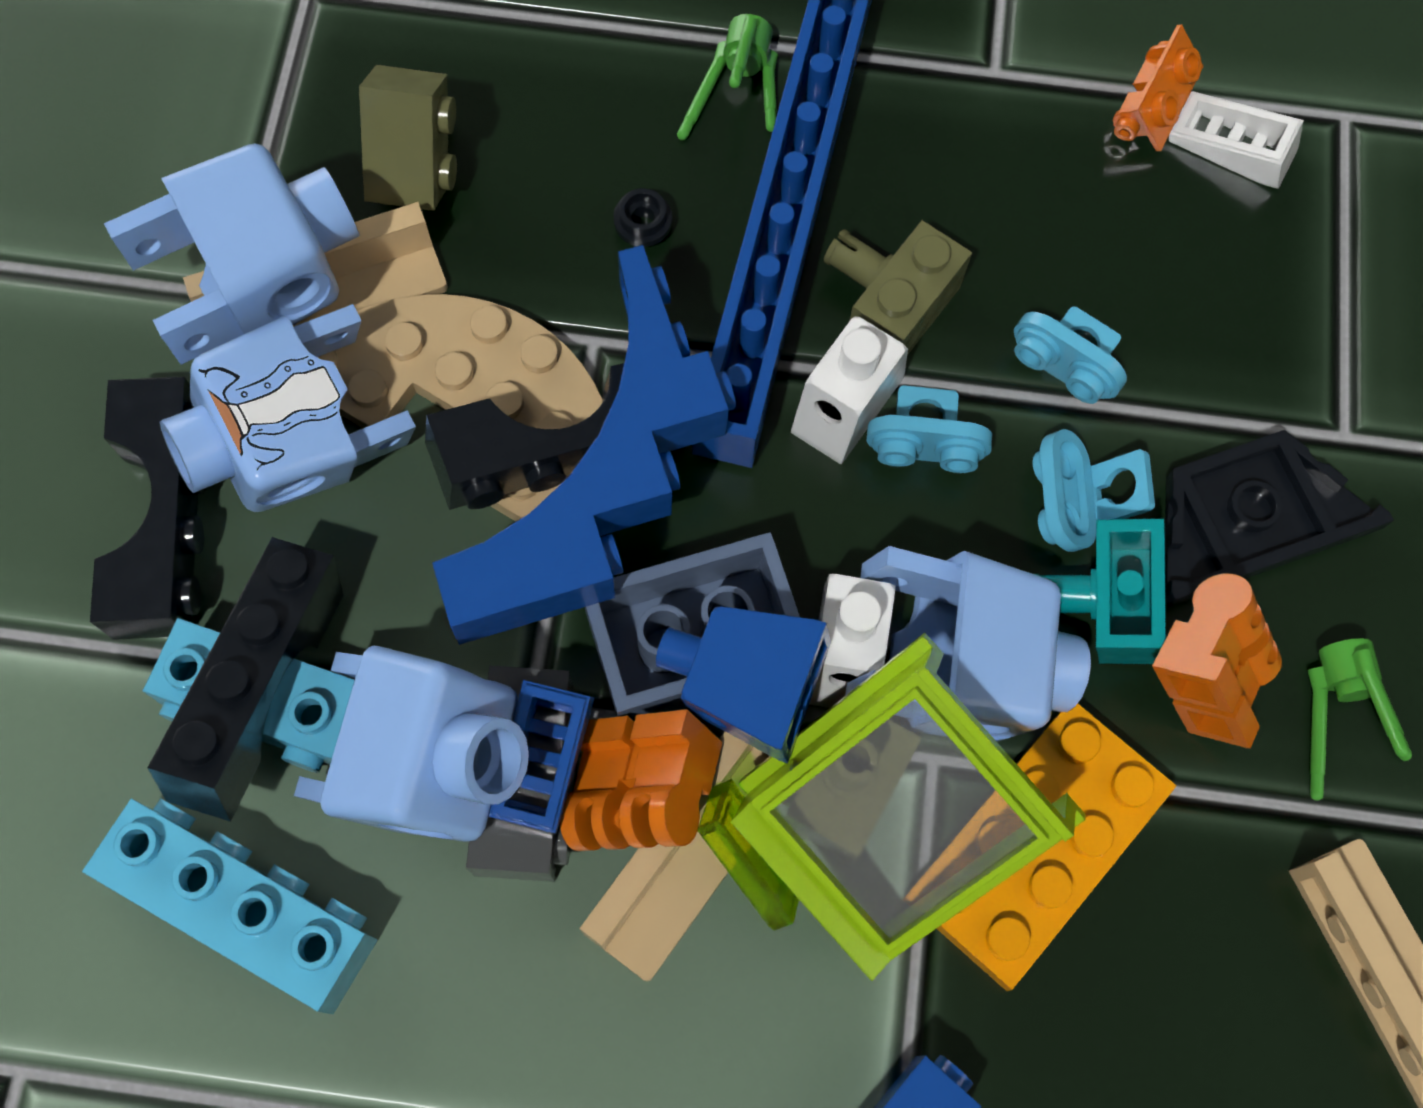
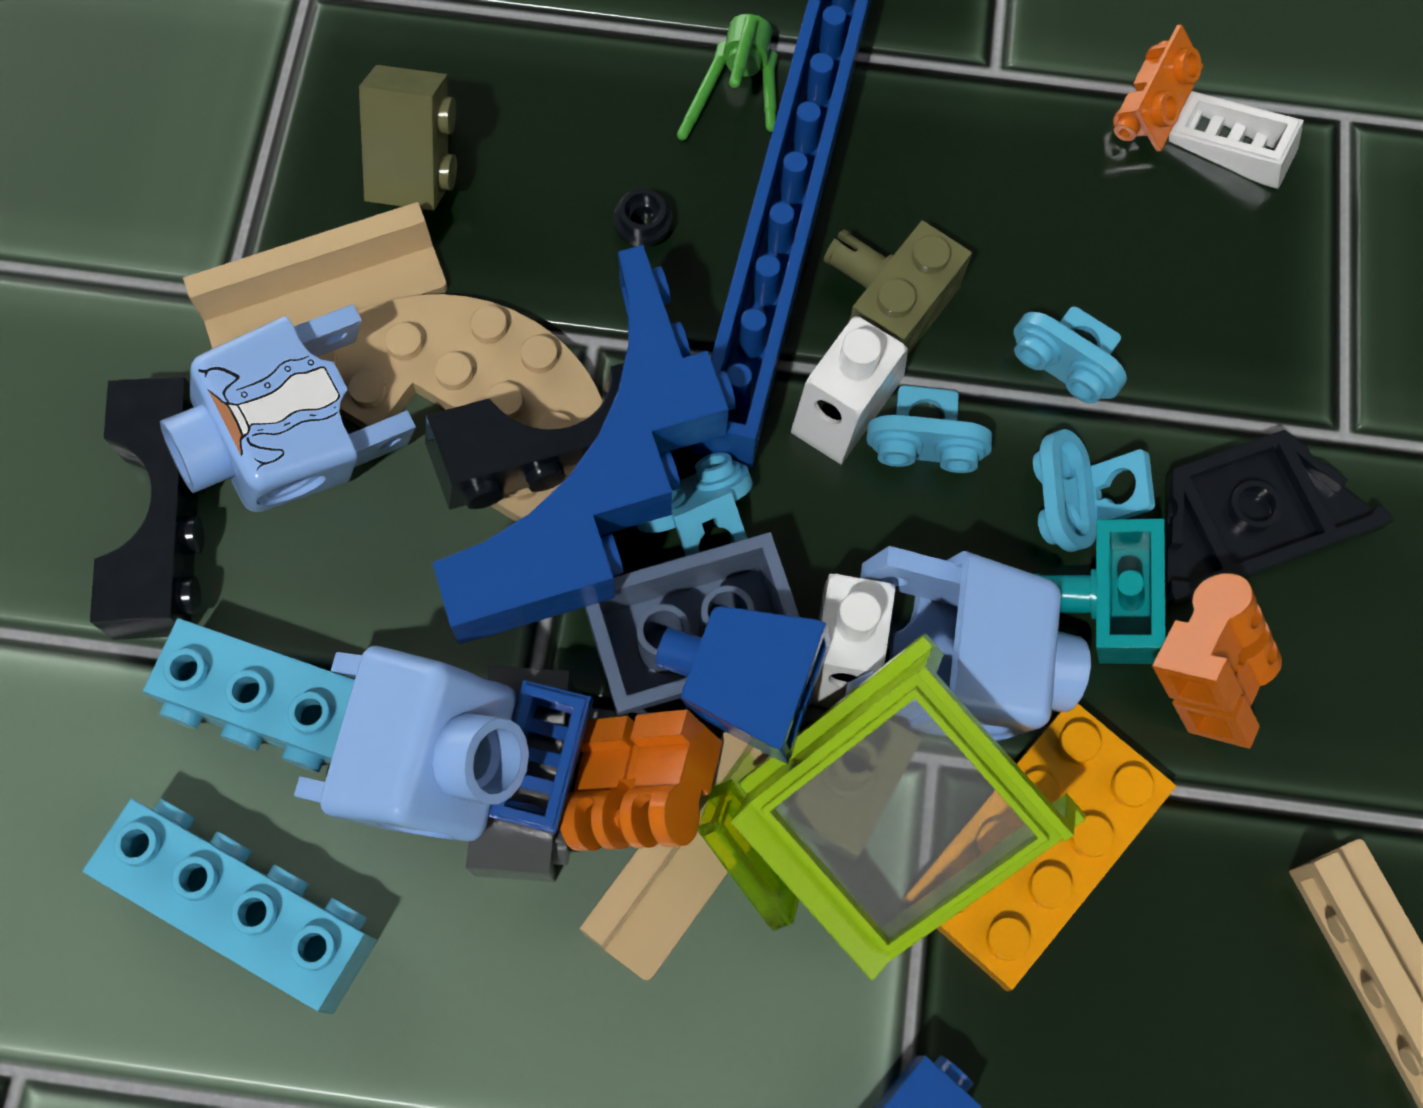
light blue piece [104,143,360,365] -> none
black arch [147,537,344,822] -> none
bright green plant [1308,638,1412,801] -> none
none -> medium azure bracket [636,452,753,556]

